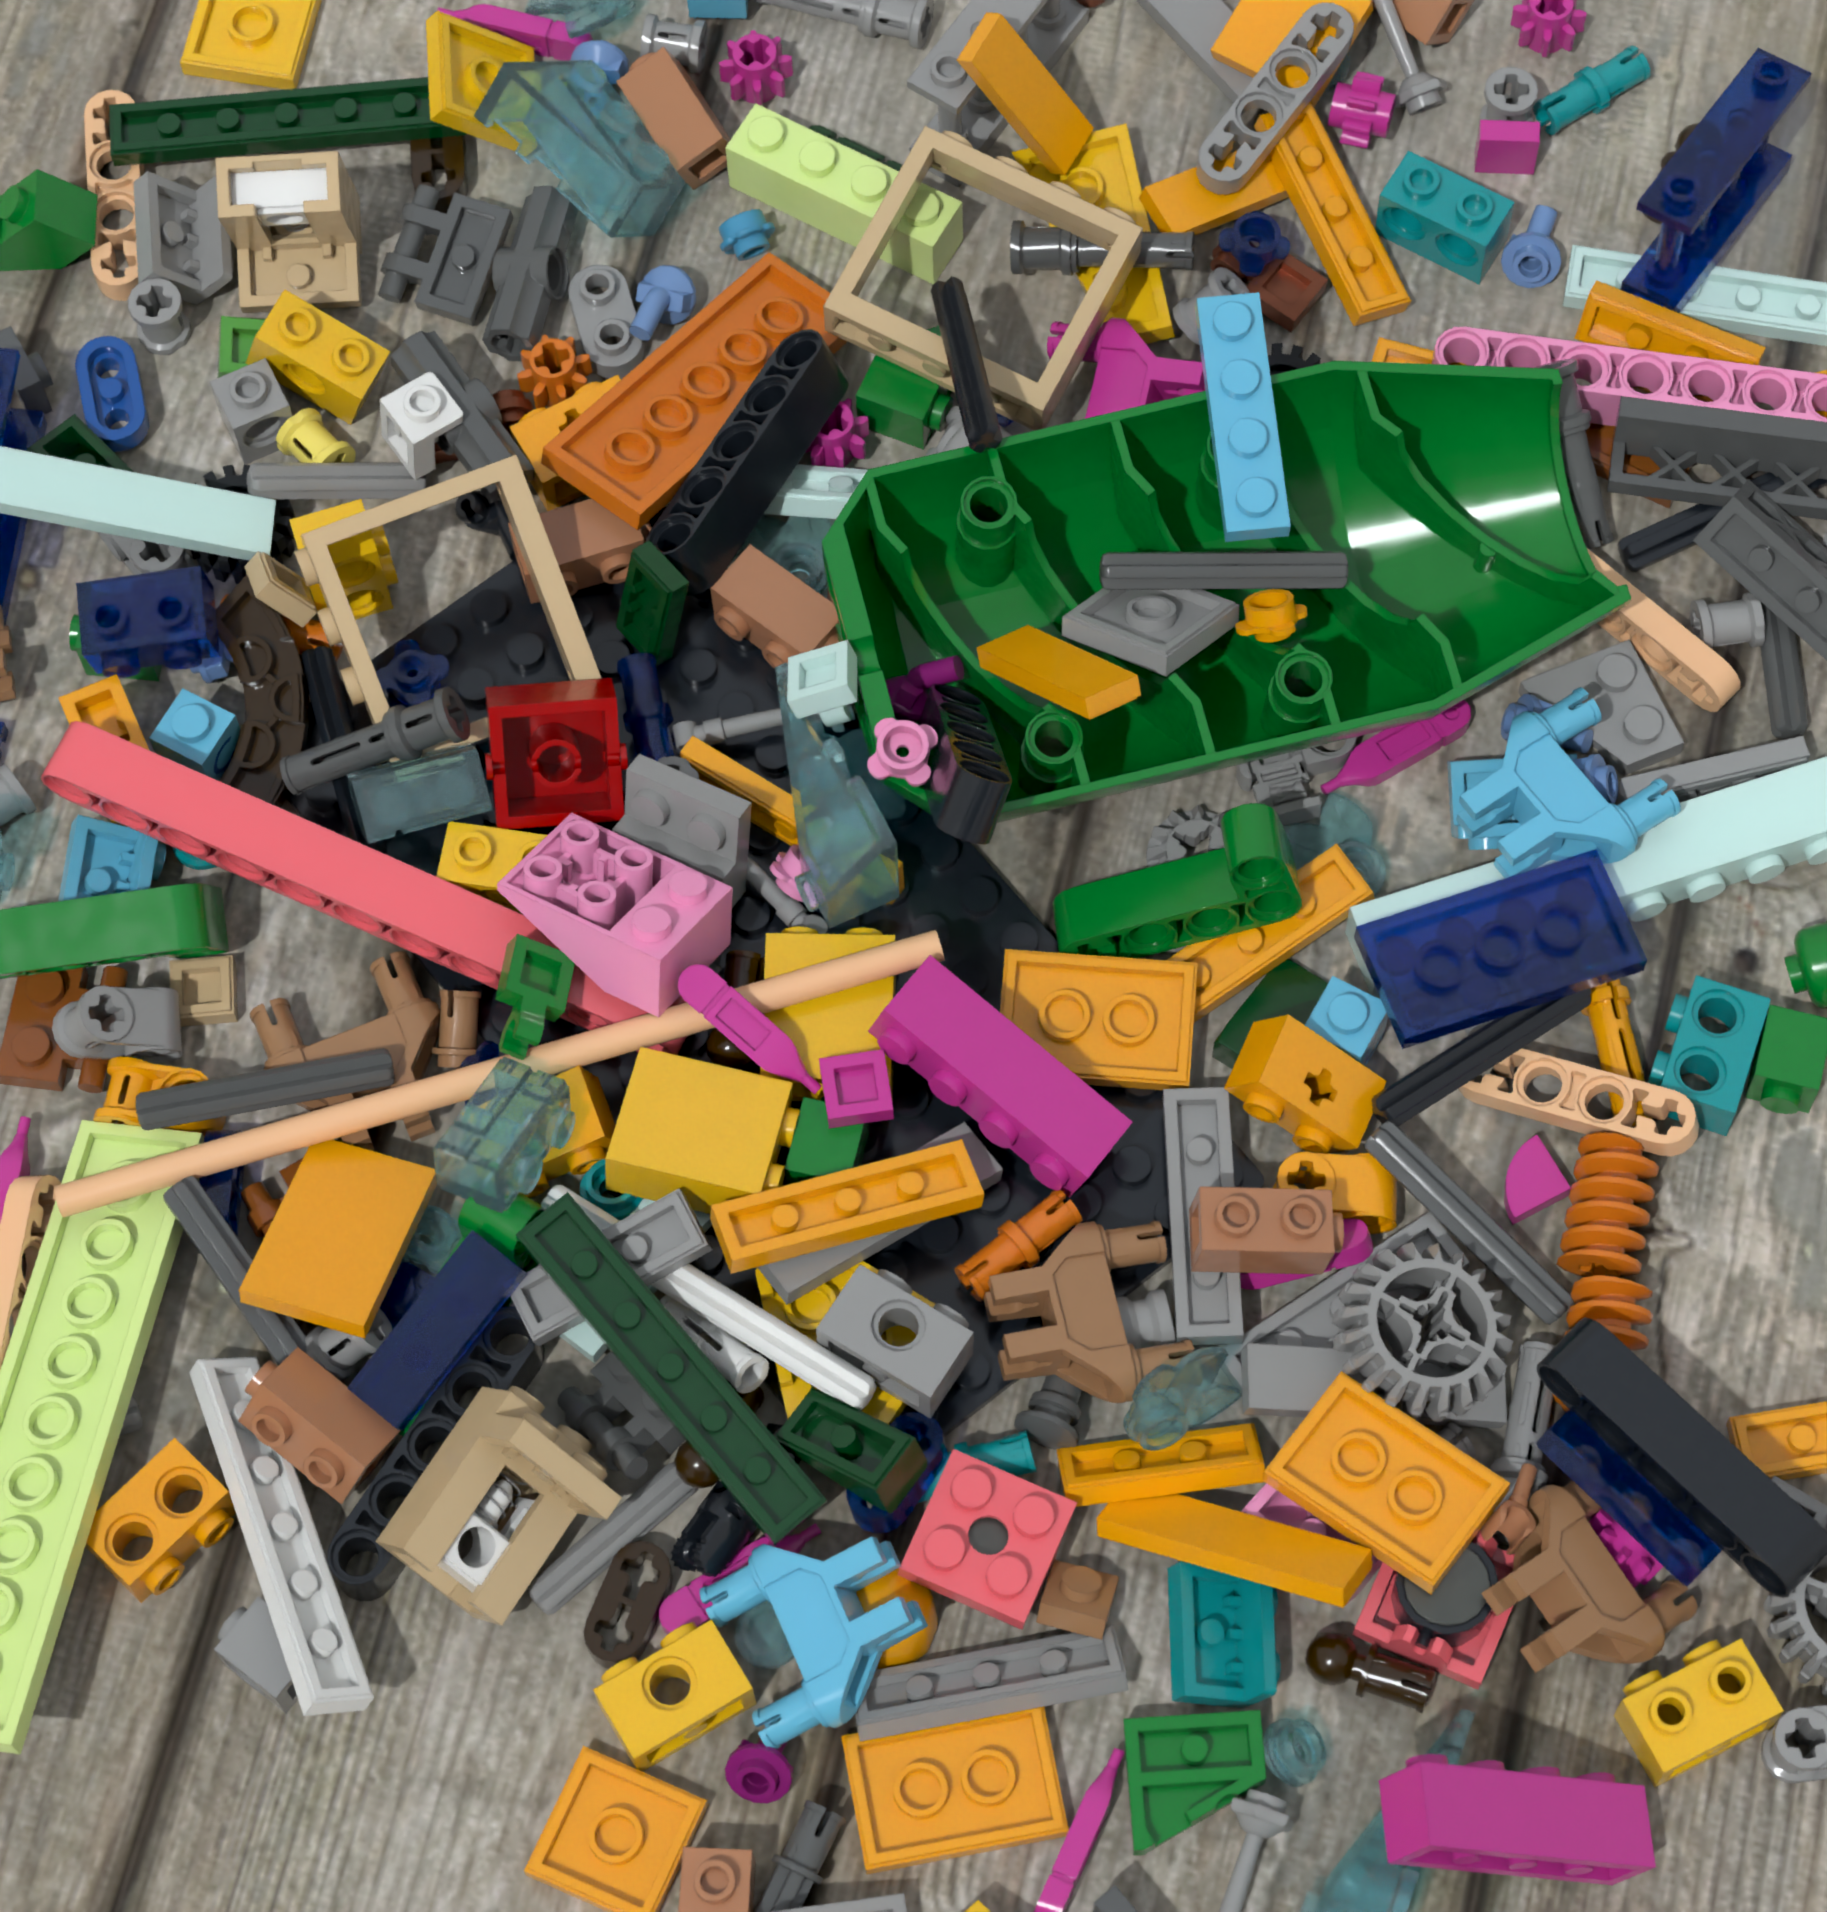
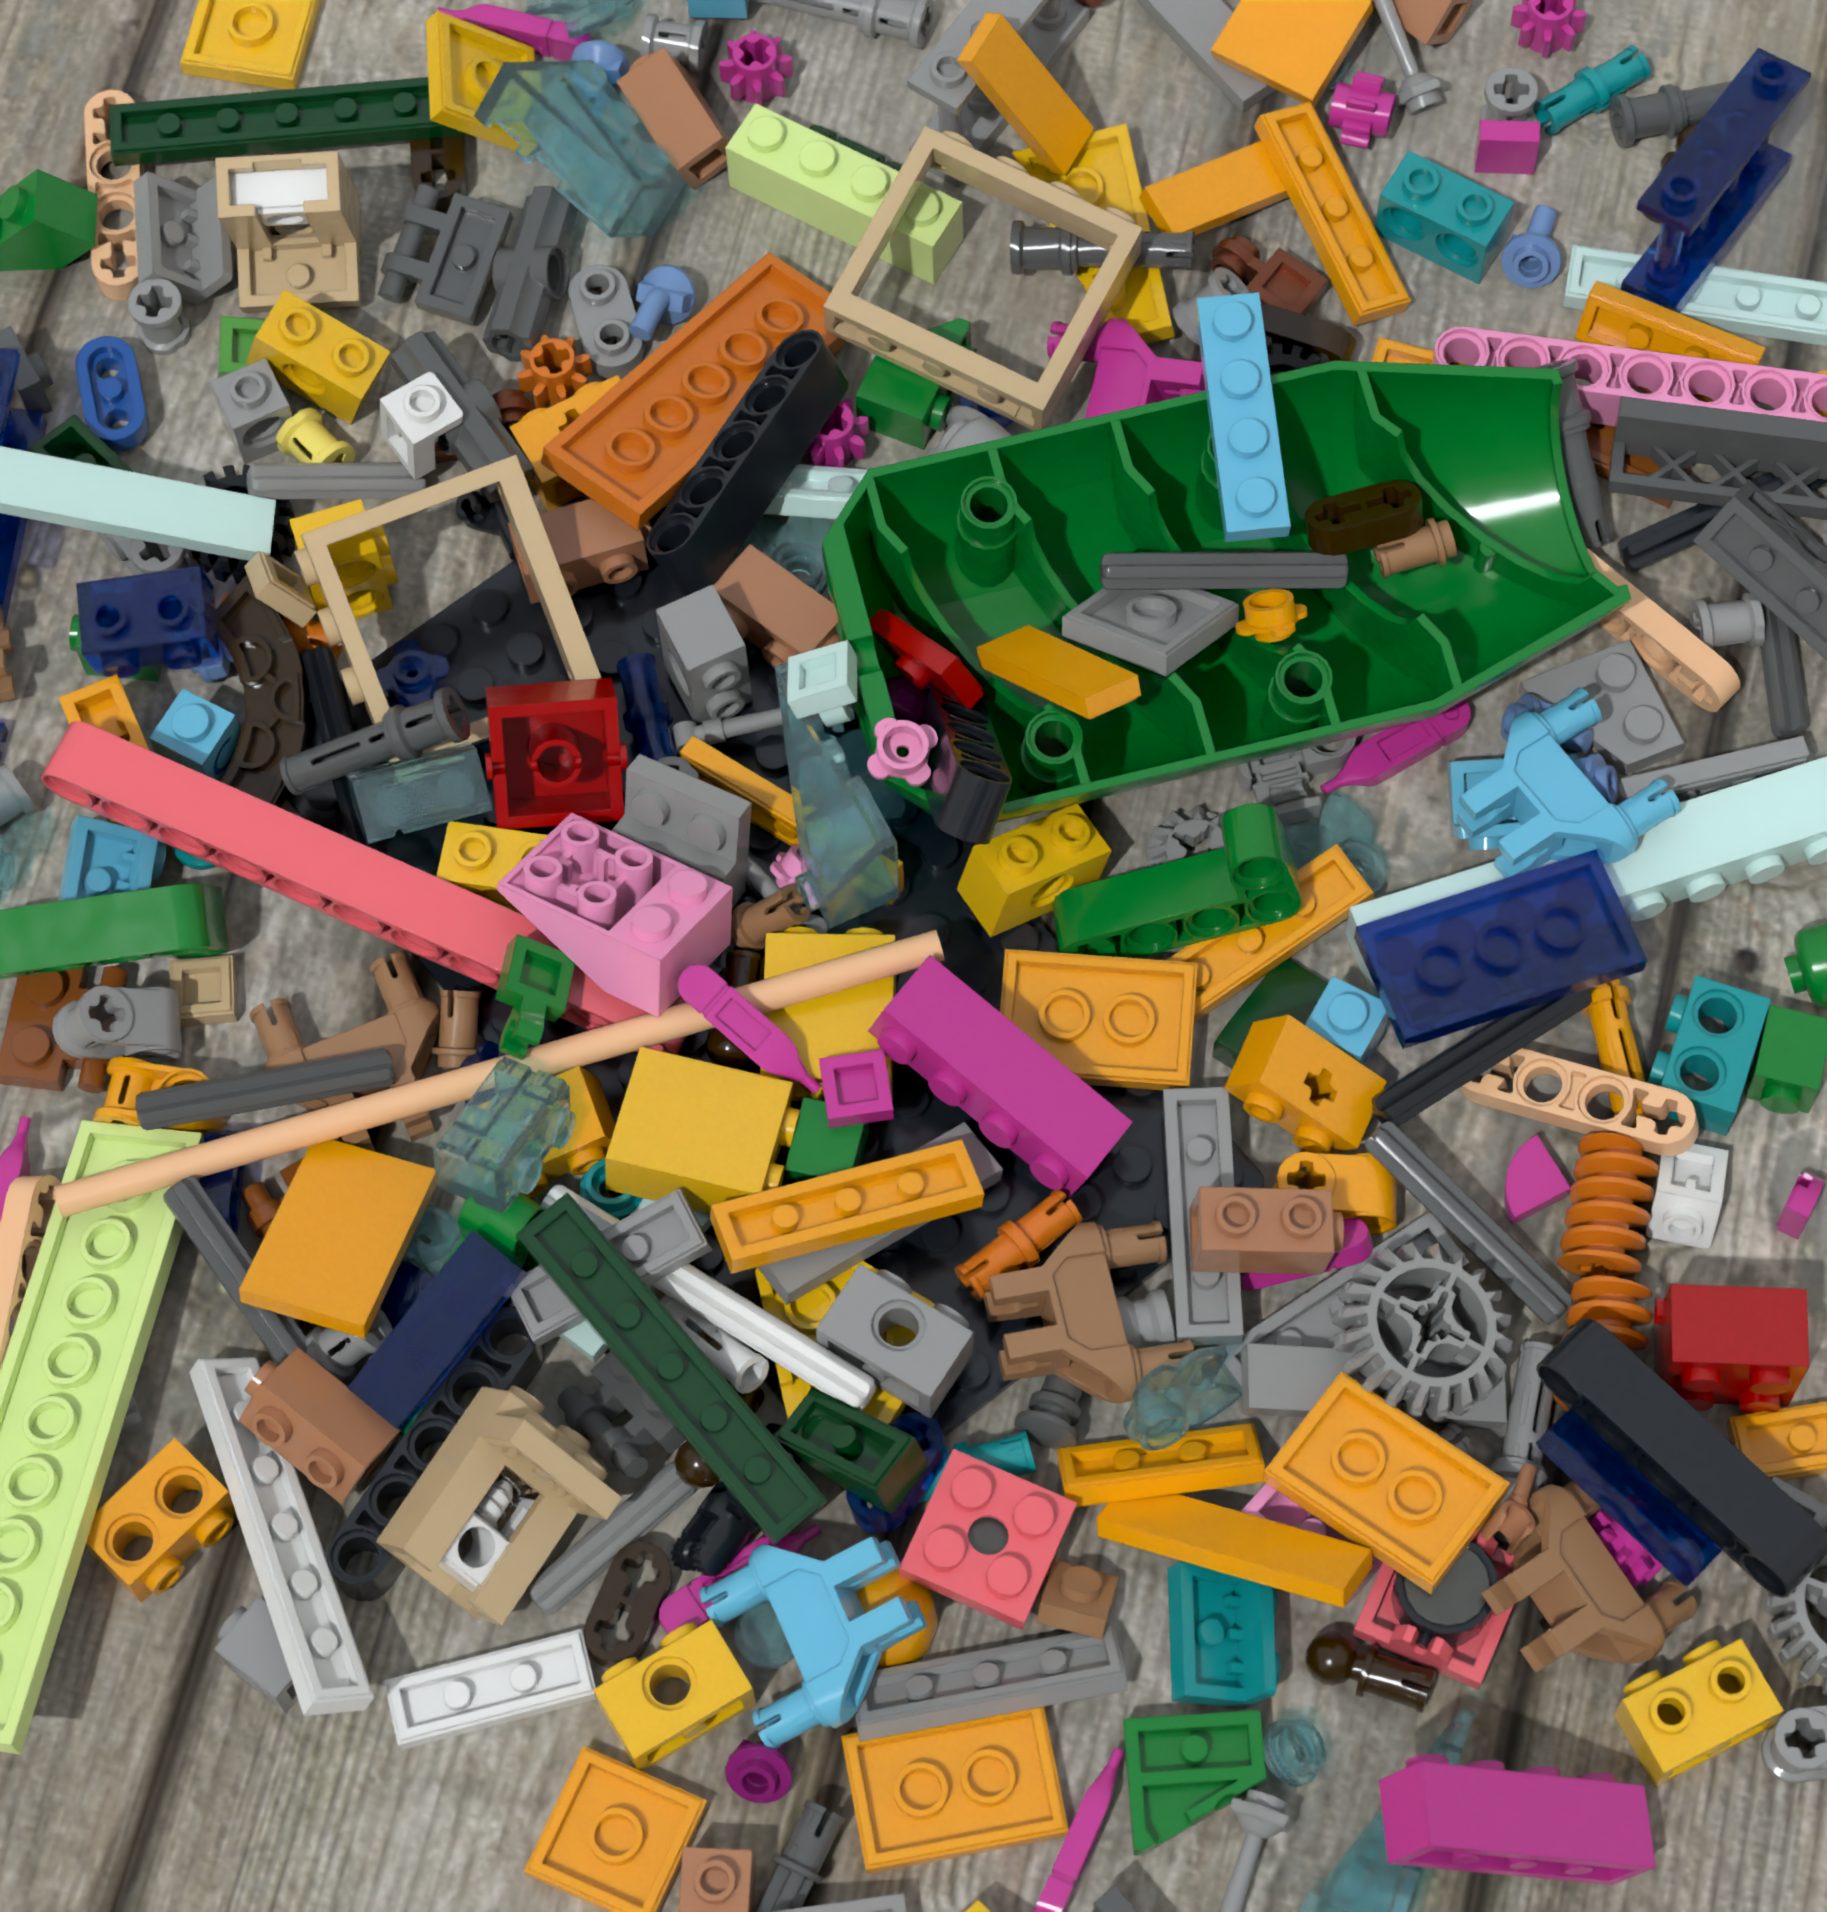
dark green plate [616,540,689,667] -> none
dark azure plate [718,209,776,261] -> none
black axle [931,276,1003,453] -> none
light grey beam [1196,2,1354,195] -> none
clear blue plate [1218,211,1290,277] -> none
none -> white tile [384,1629,596,1750]
none -> light grey brick [656,584,753,726]
none -> medium nougat pin [731,884,810,951]
none -> red plate [869,609,984,710]
none -> yellow brick [957,804,1112,938]
none -> dark brown beam [1261,304,1357,364]
none -> dark brown beam [1305,480,1424,556]
none -> medium nougat pin [1373,517,1457,579]
none -> dark grey pin [1609,69,1793,148]
none -> white bracket [1646,1144,1729,1249]
none -> red brick [1653,1284,1809,1414]
none -> dark pink tile [1776,1171,1826,1239]

